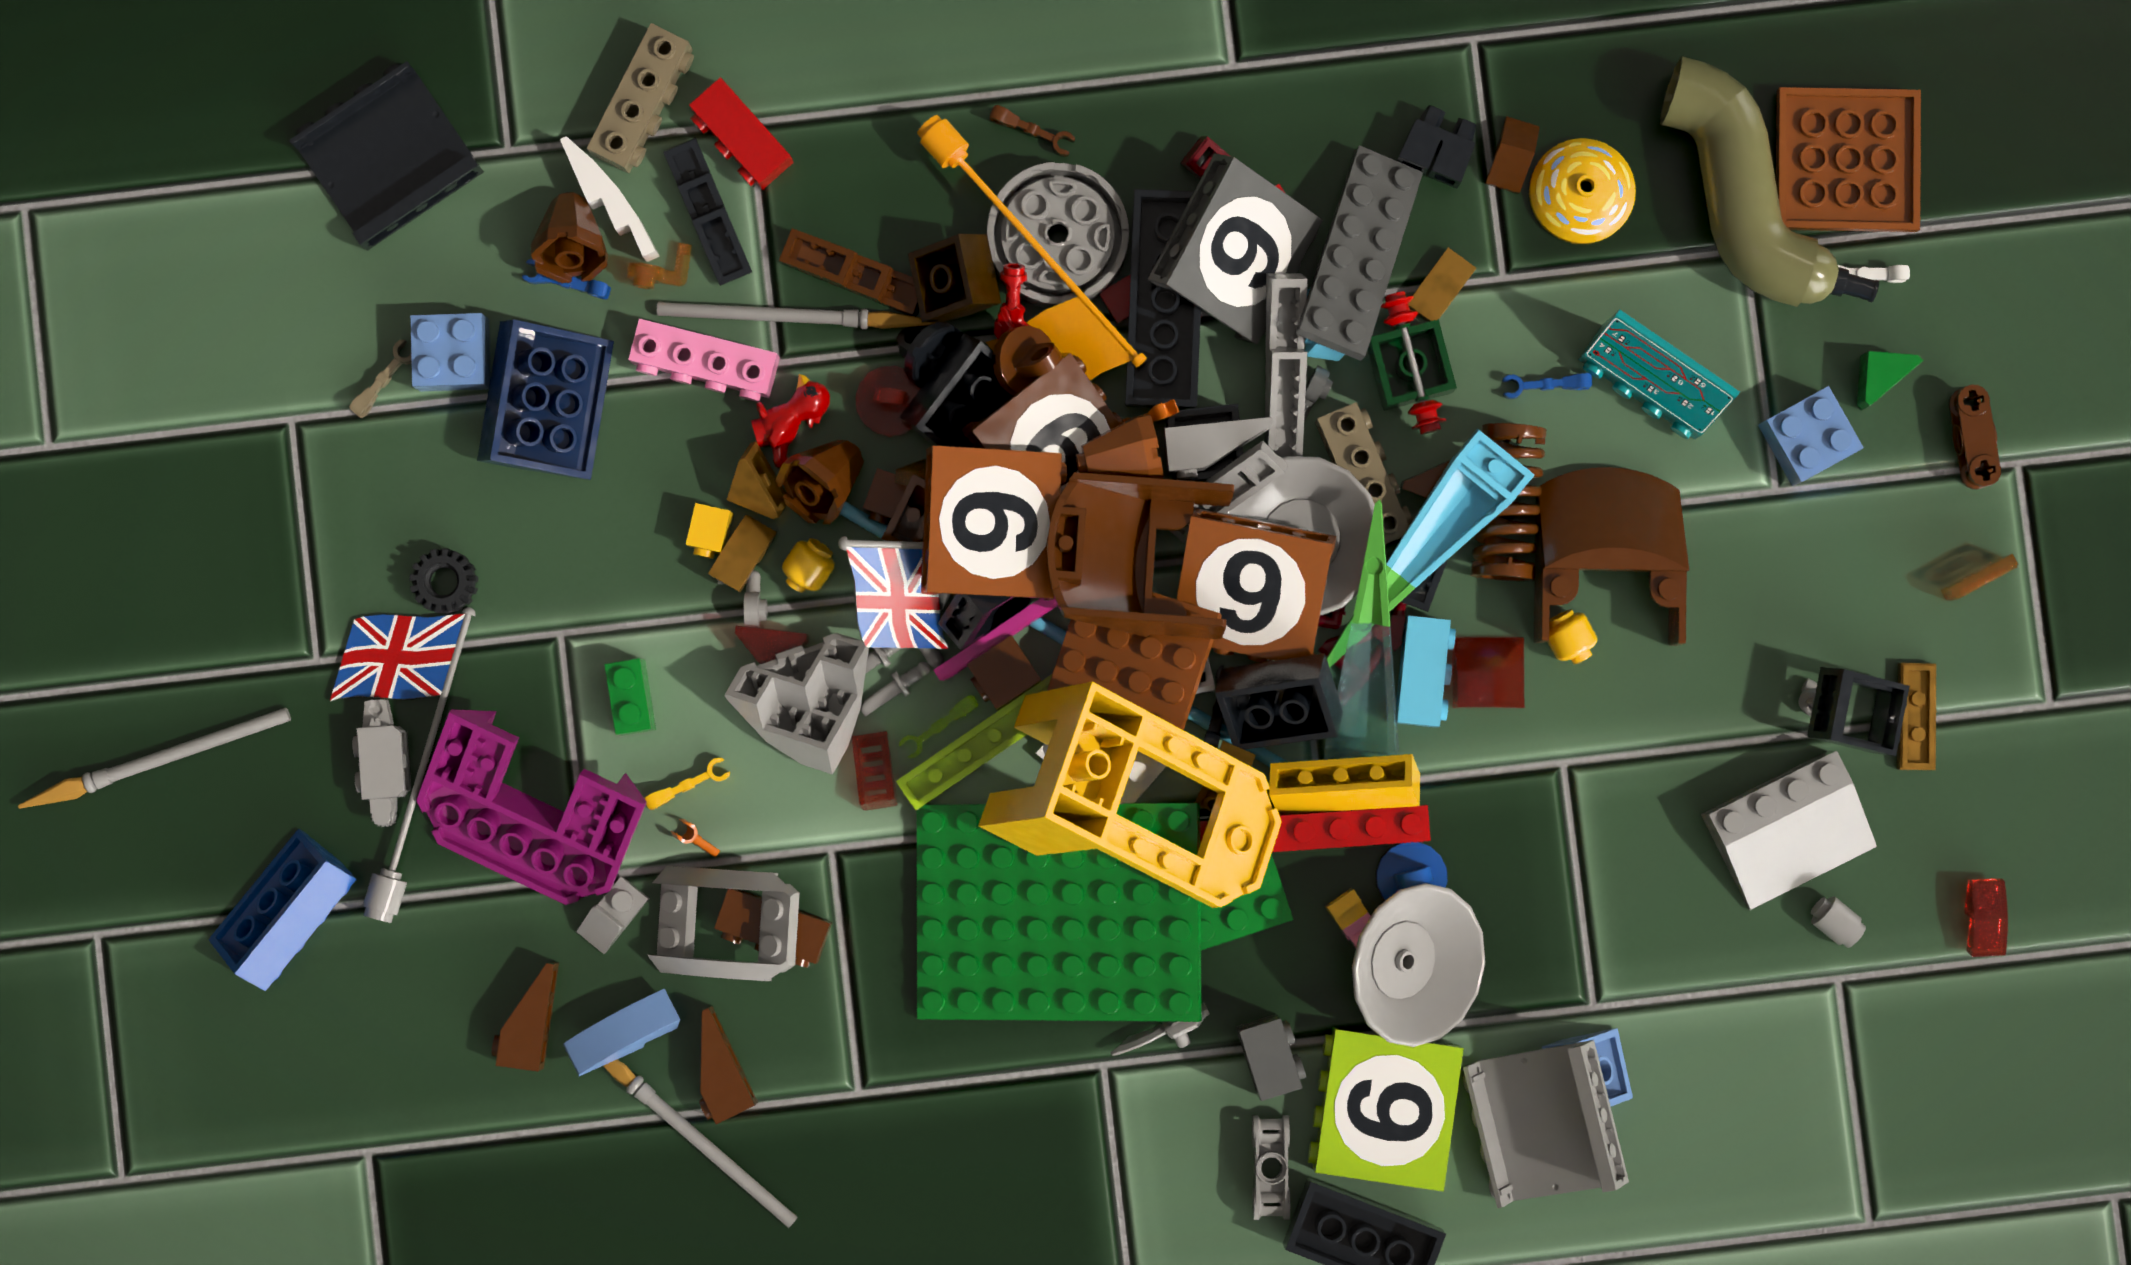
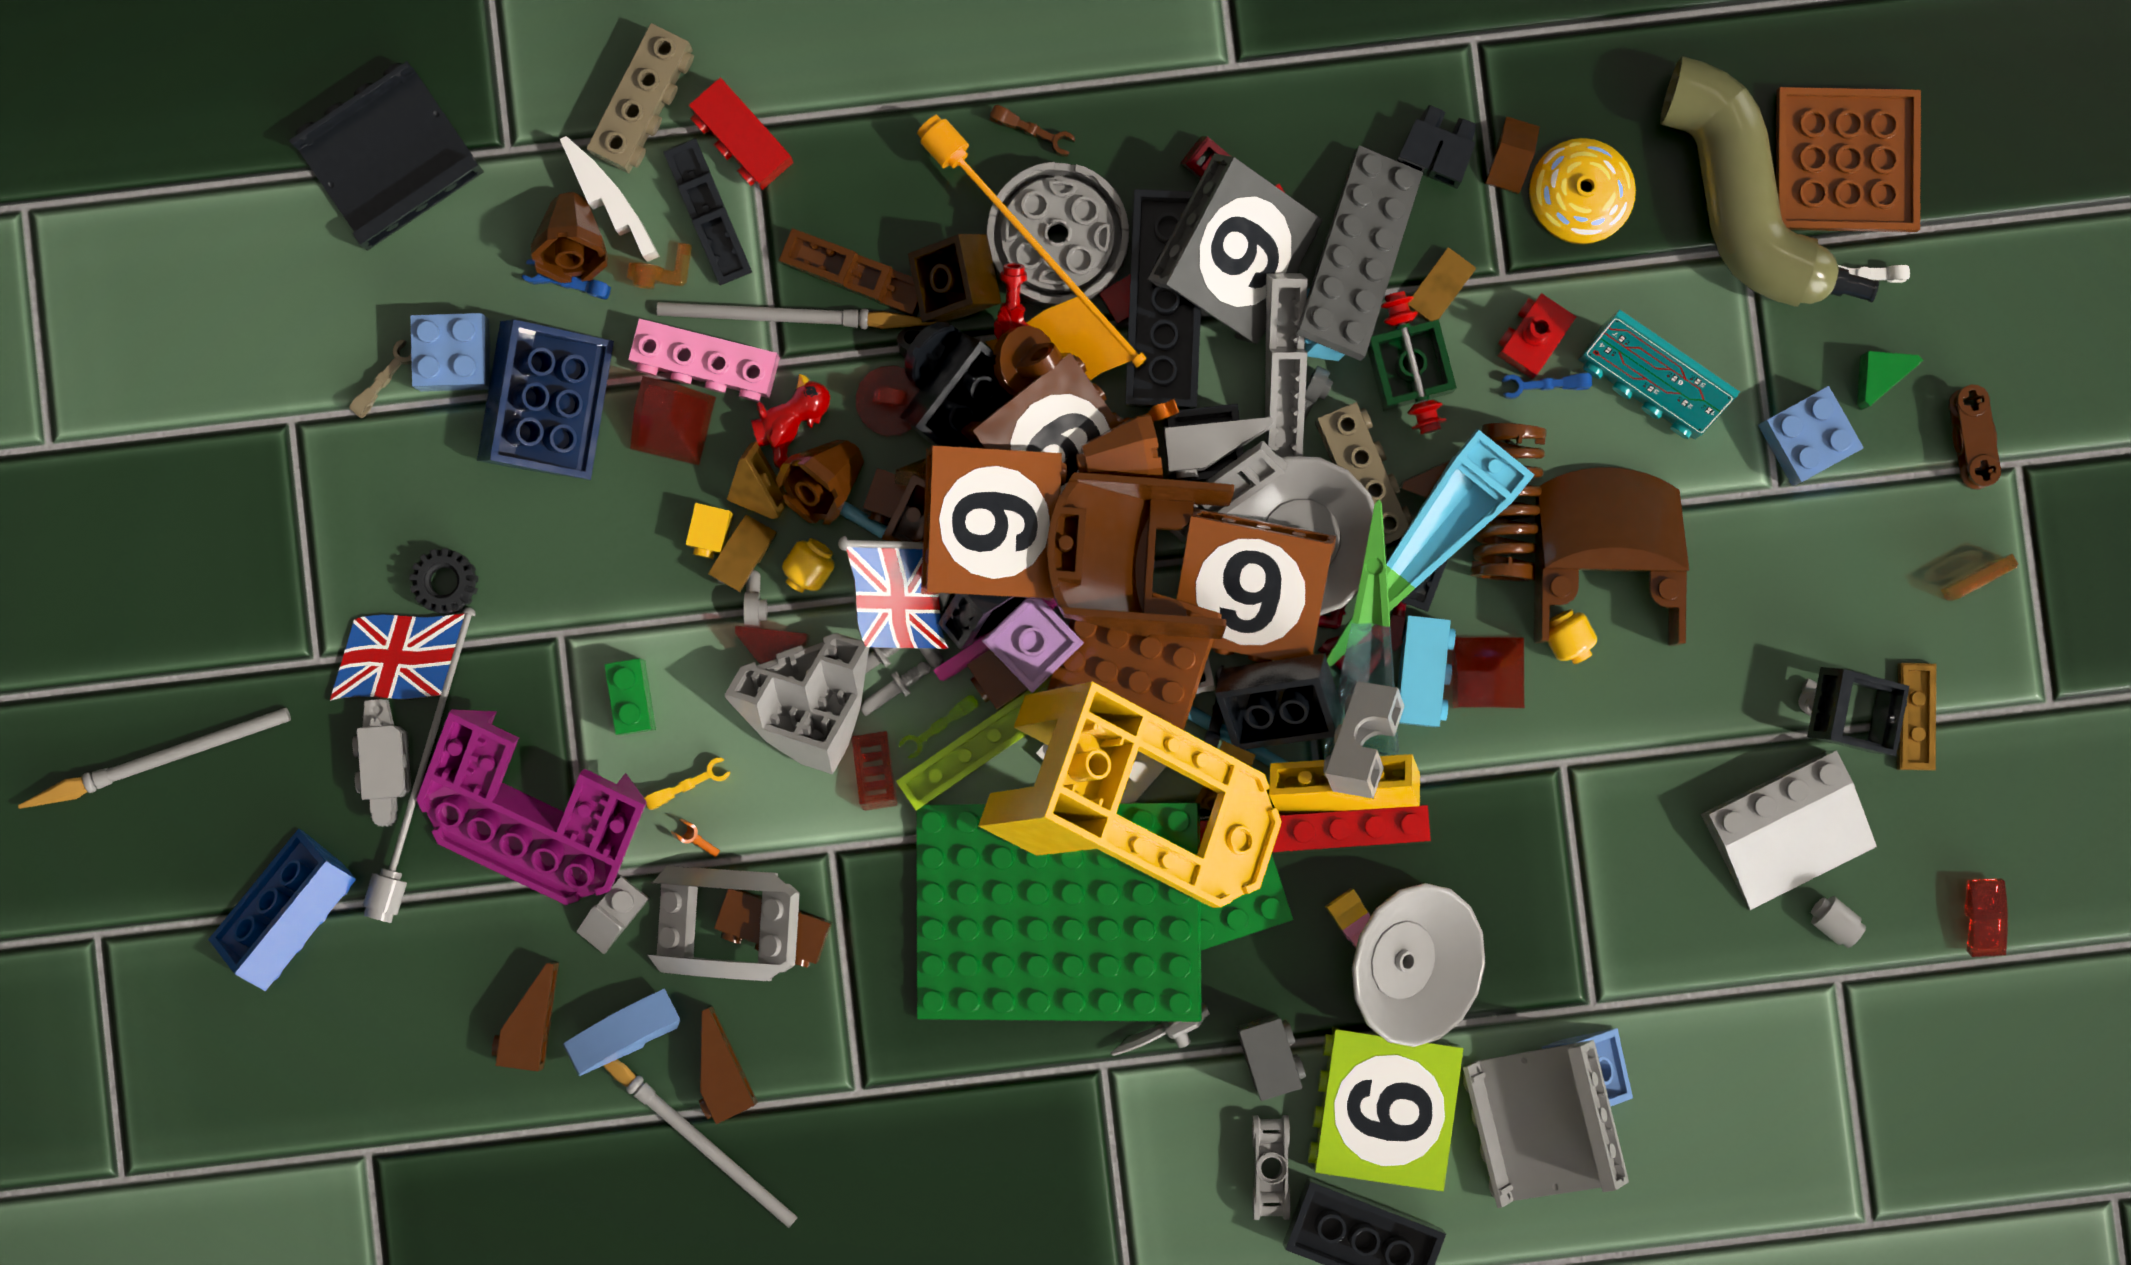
blue tile [1376,842,1448,901] -> none
none -> clear red slope [630,376,716,466]
none -> lavender tile [982,598,1084,693]
none -> light grey arch [1323,681,1405,799]
none -> red brick [1497,293,1577,379]

